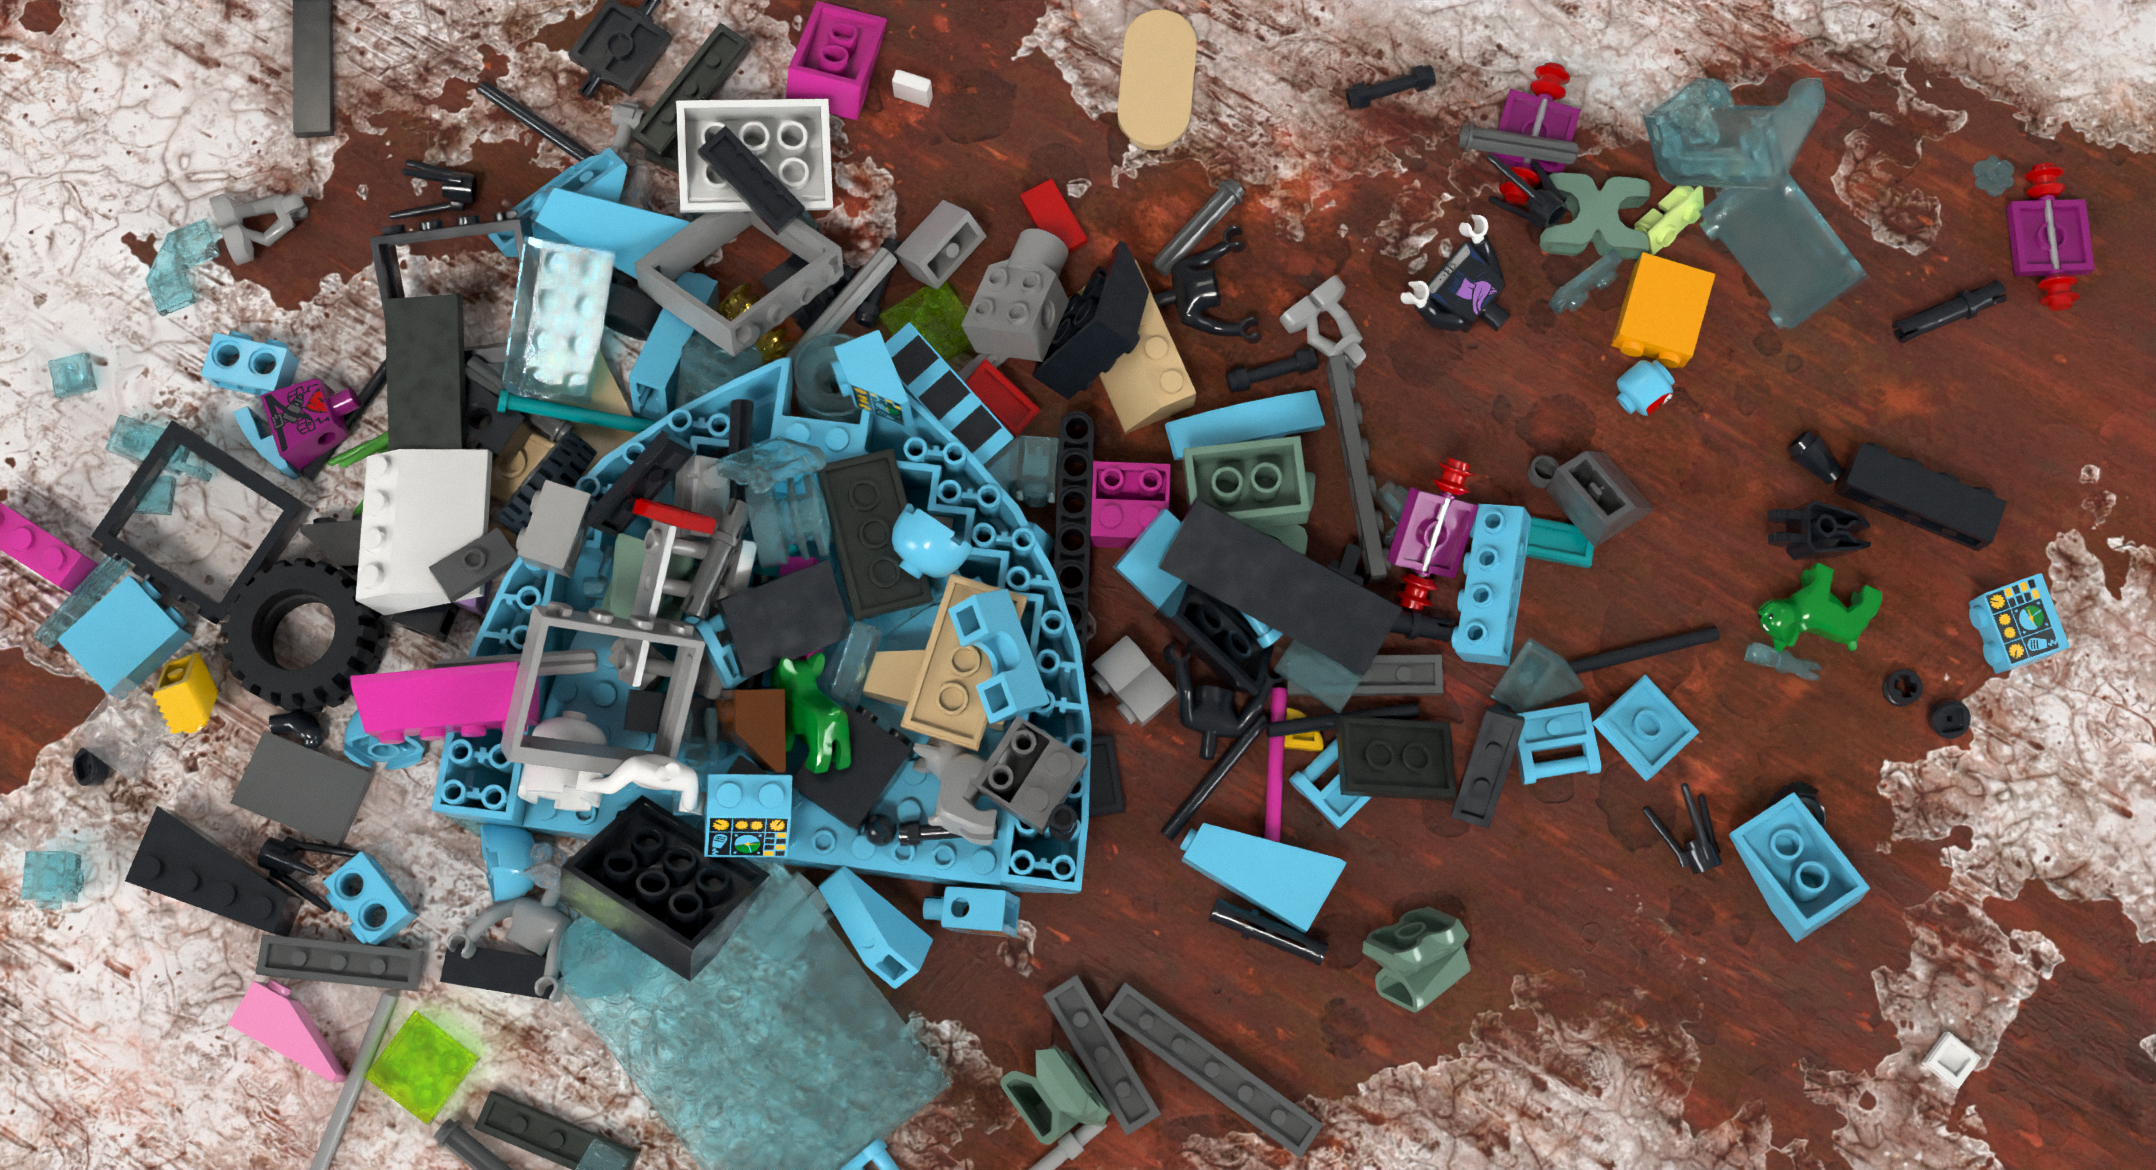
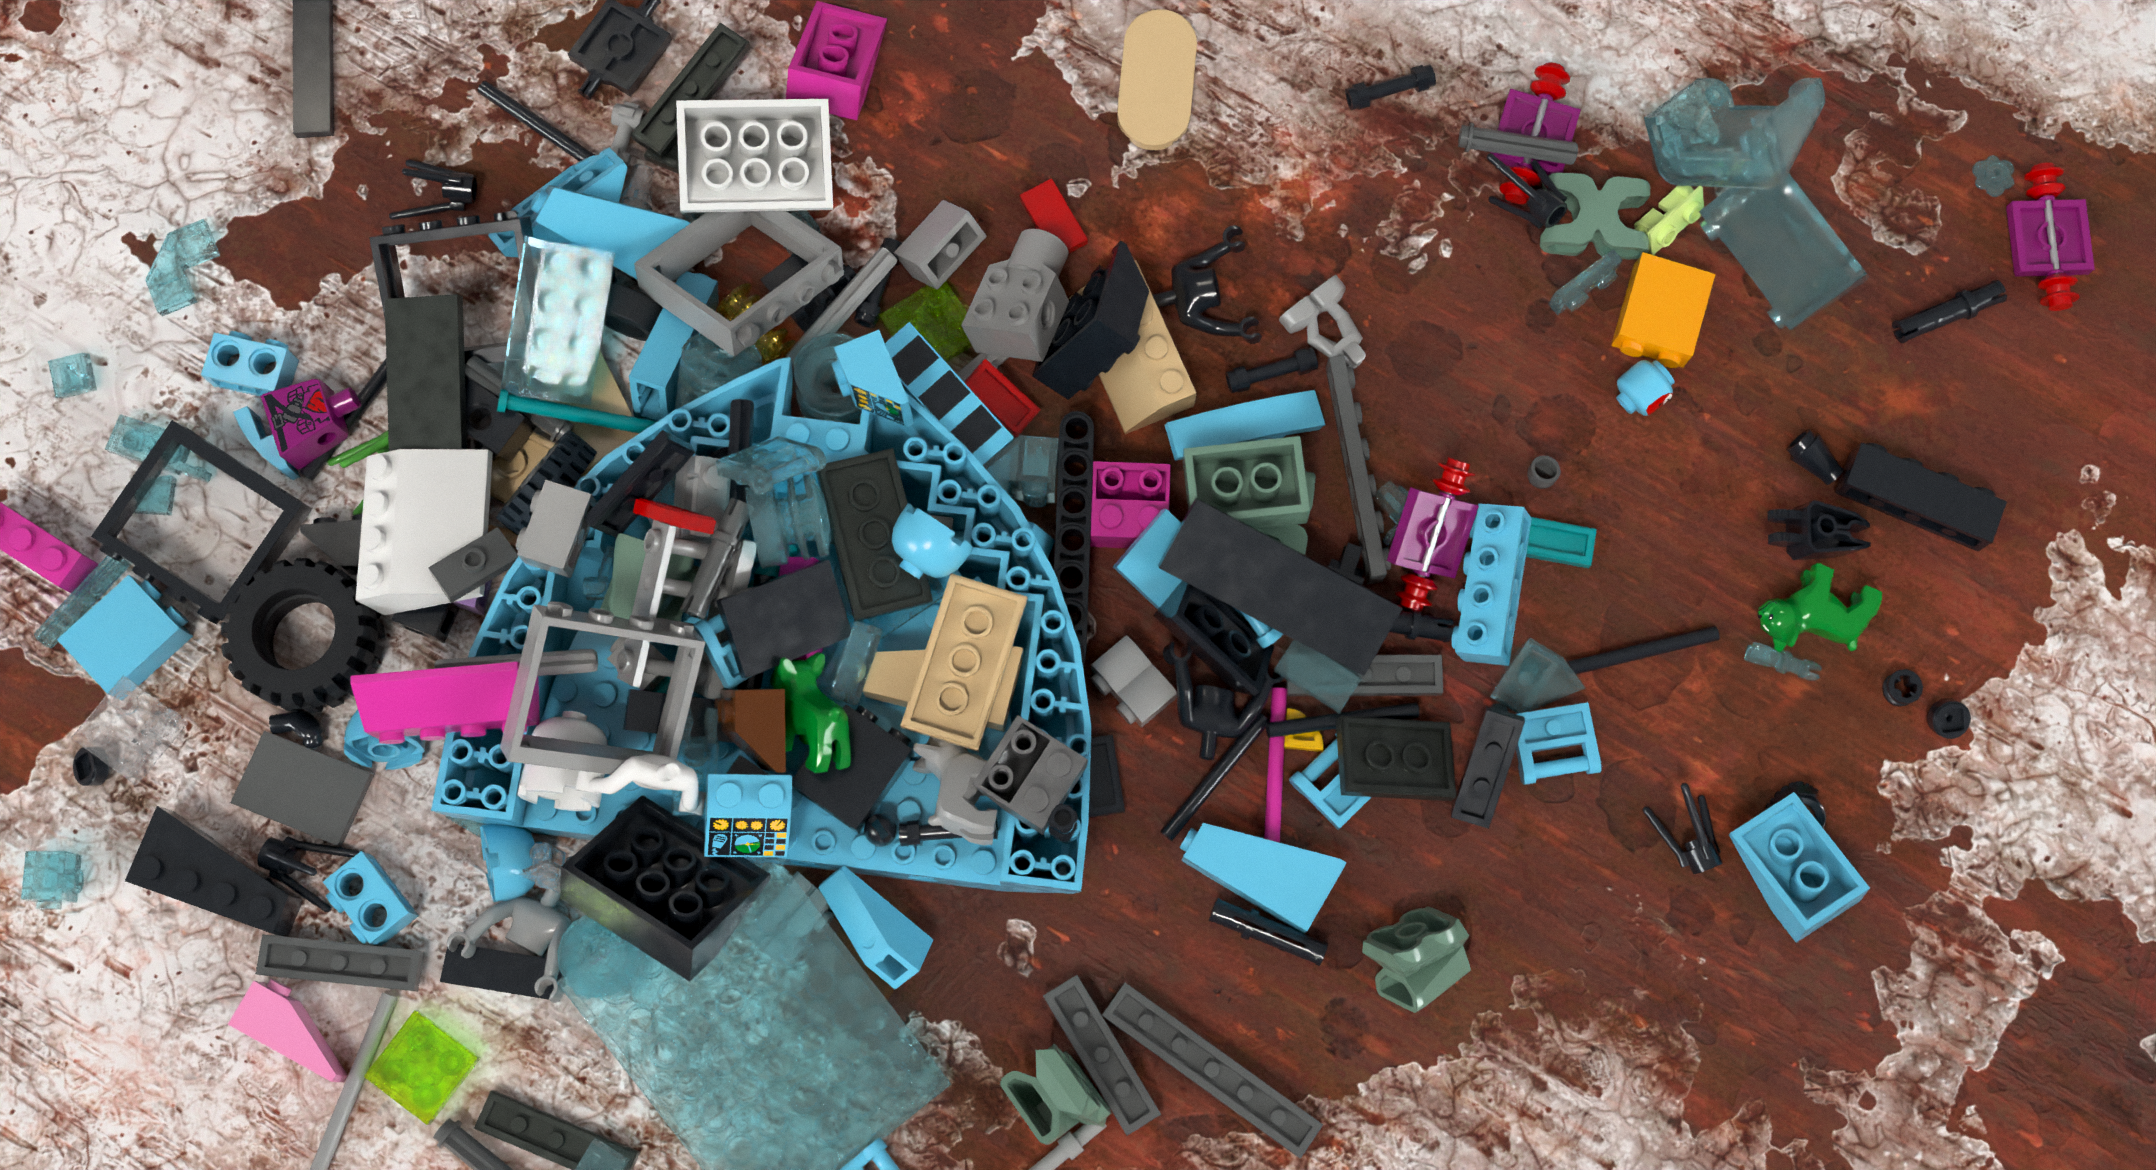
yellow brick [152,652,219,734] -> none
light grey piece [209,193,309,266] -> none
black plate [697,125,805,236] -> none
white tile [892,70,933,108] -> none
medium azure torso [923,887,1020,938] -> none
medium azure arch [948,589,1050,724] -> none
dark grey axle [1152,178,1245,276] -> none
torso [1401,214,1511,333] -> none
flat silver slope [1546,451,1654,548] -> none
medium azure tile [1592,674,1699,781] -> none
white tile [1921,1032,1981,1089] -> none
slope [1968,573,2070,674] -> none

